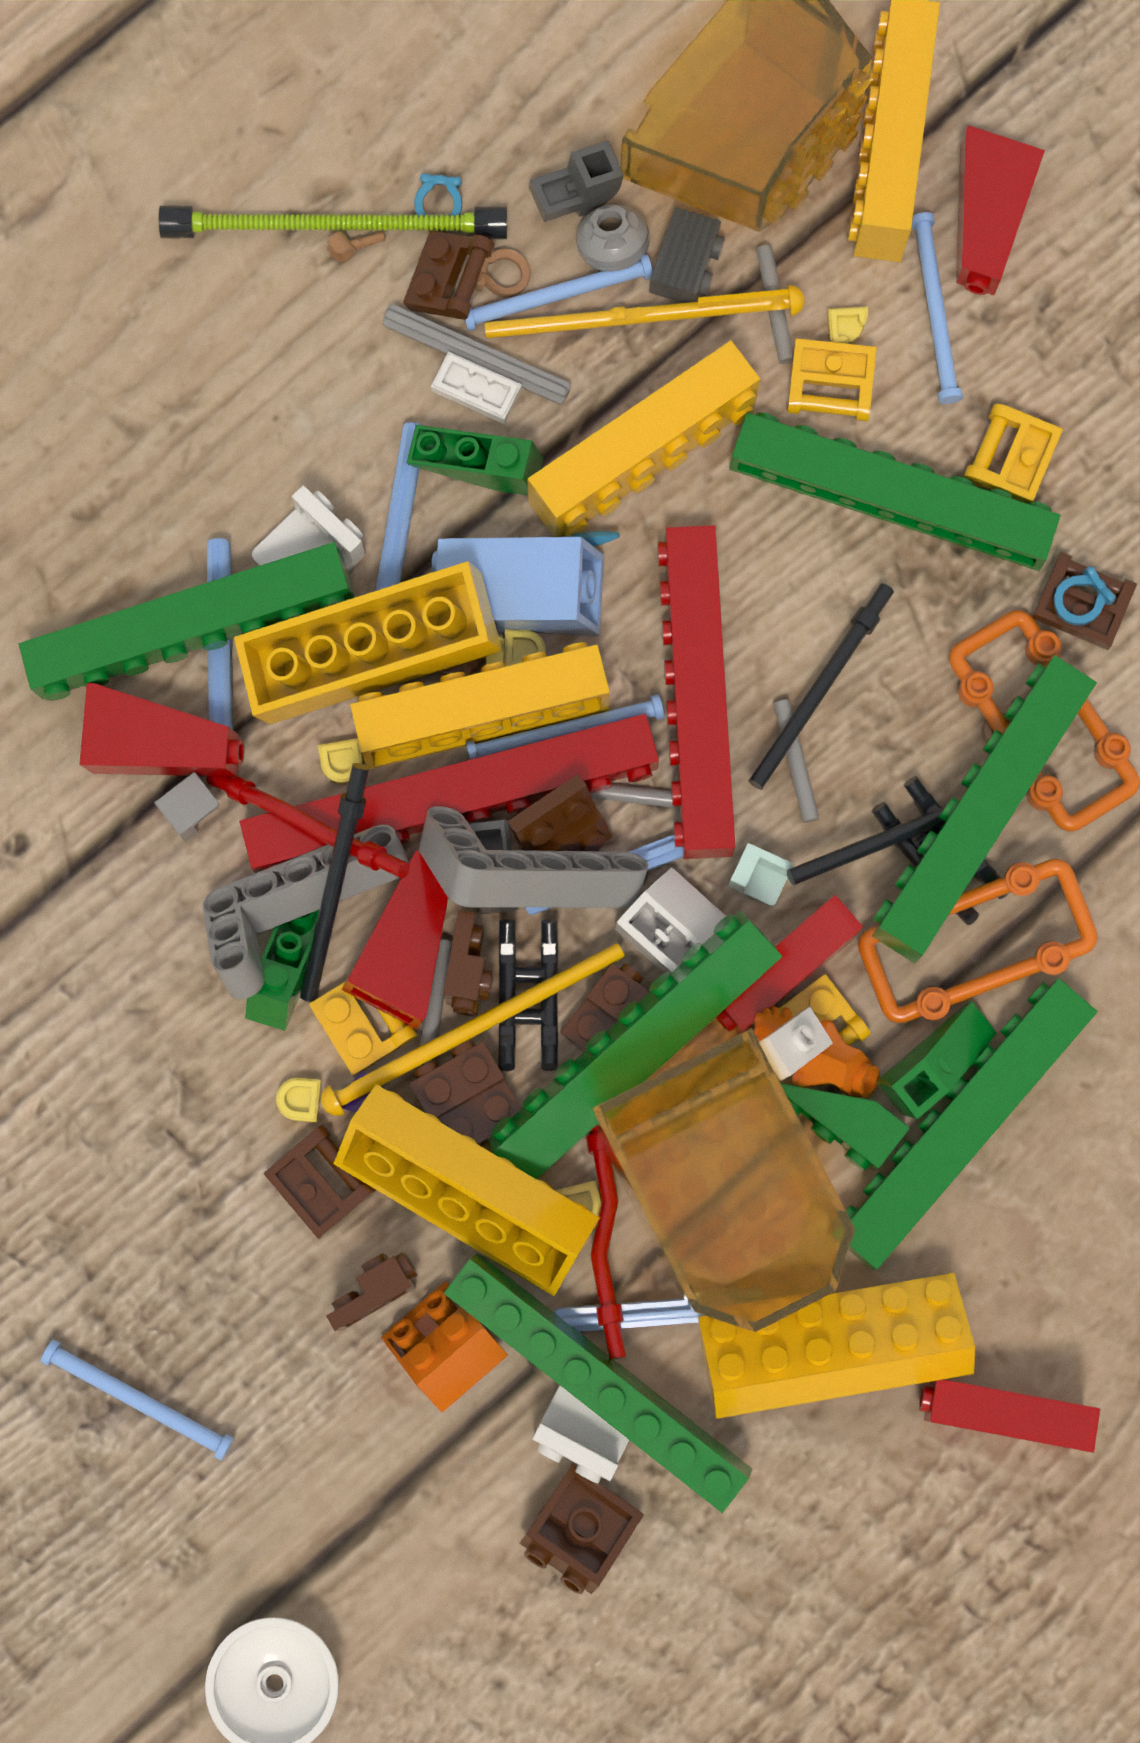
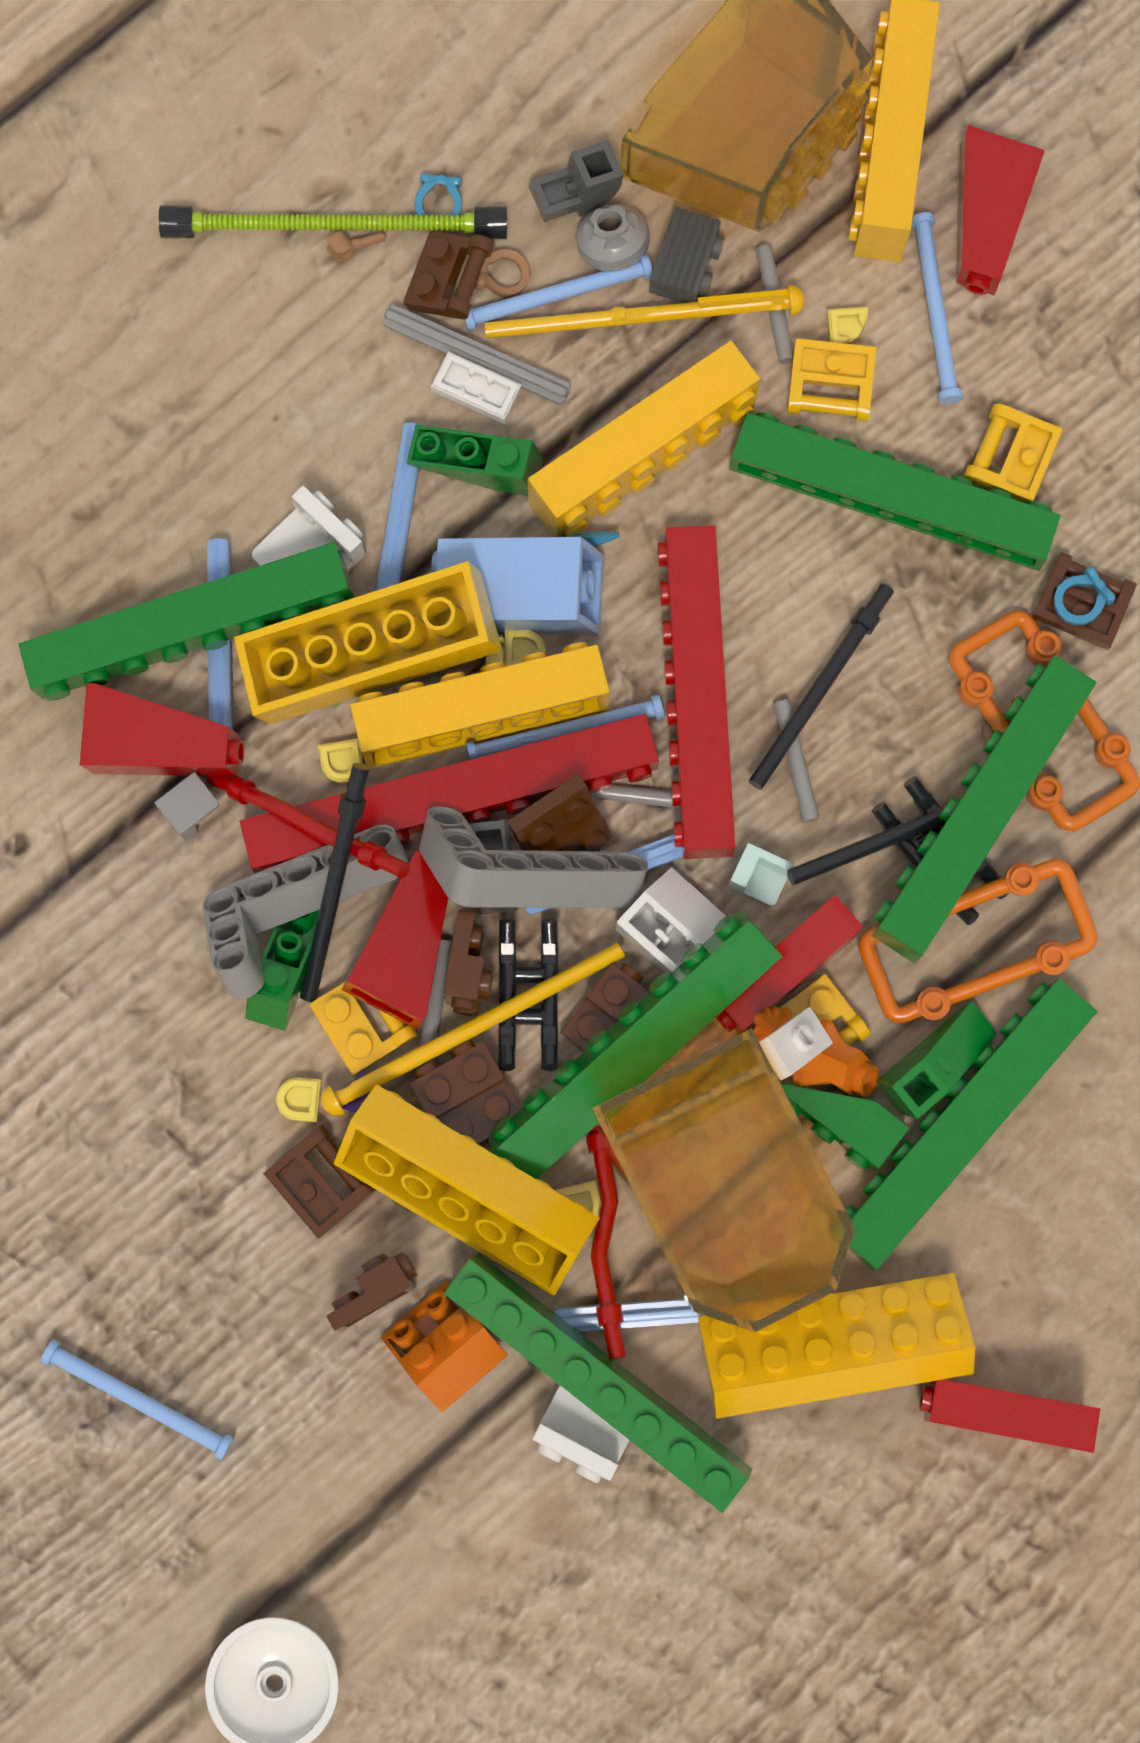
reddish brown plate [519,1464,644,1594] -> none

